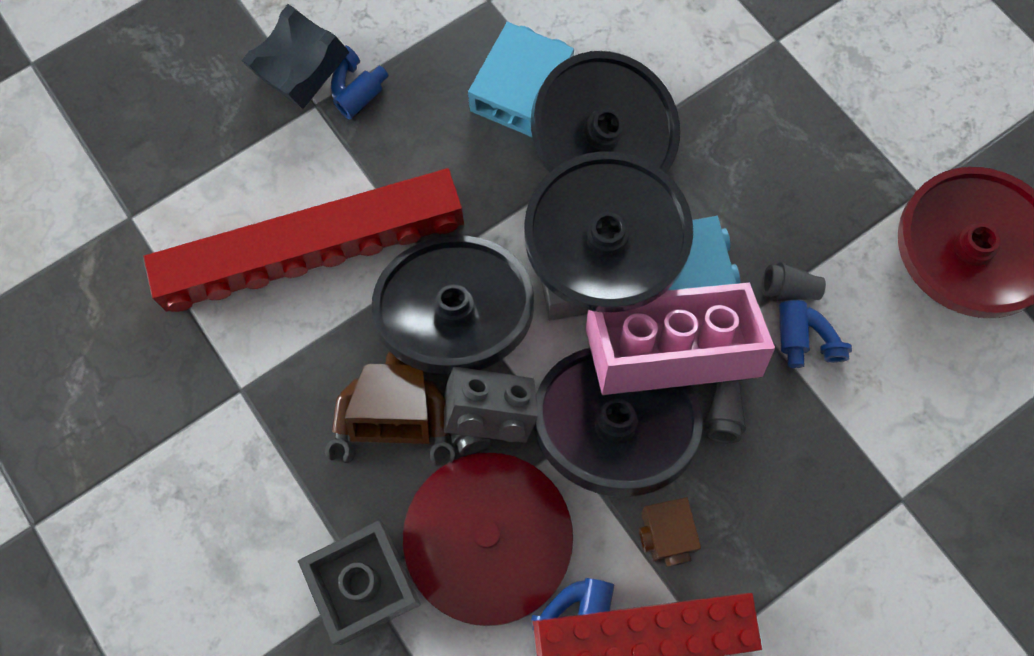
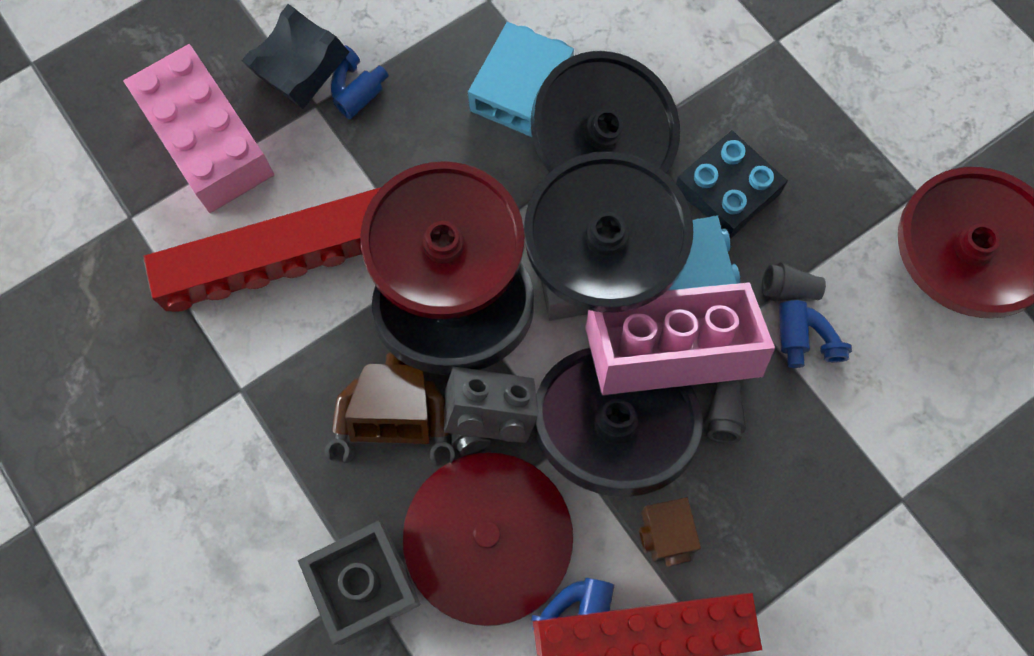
none -> bright pink brick [123,44,275,213]
none -> dark red dish [360,161,524,319]
none -> black brick [676,130,788,239]

